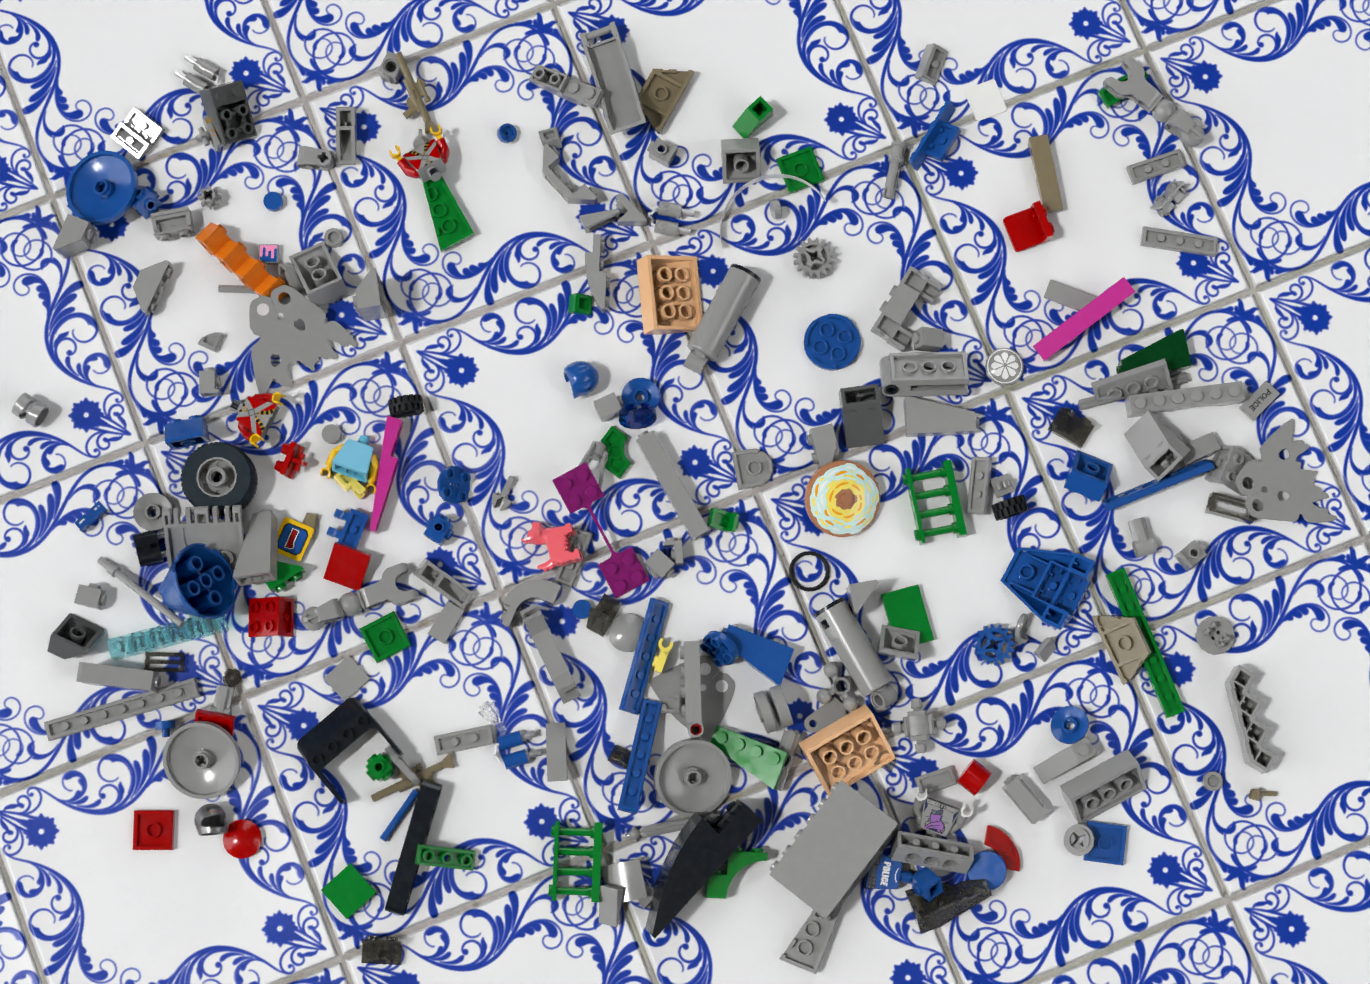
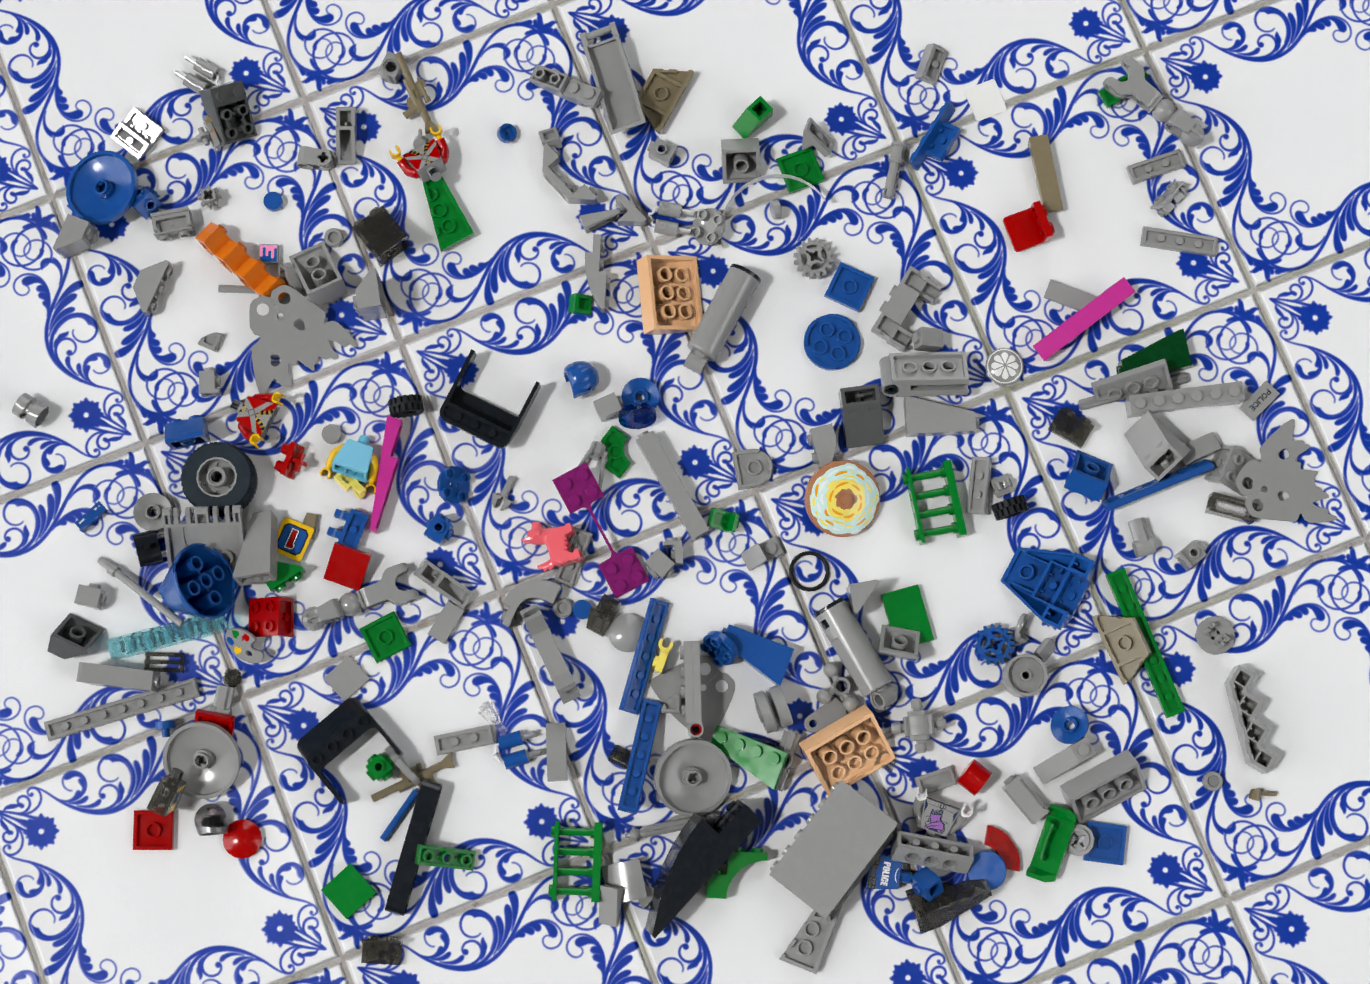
none -> clear smoke torso [147,768,186,817]
none -> light grey piece [225,627,265,663]
none -> clear smoke slope [352,205,411,267]
none -> black windscreen [440,349,541,449]
none -> light grey tile [553,599,572,619]
none -> light grey dish [691,208,726,245]
none -> light grey slope [740,536,783,571]
none -> light grey slope [802,117,835,157]
none -> blue tile [824,262,875,312]
none -> light grey wheel [1001,654,1048,698]
none -> green piece [1026,804,1077,882]

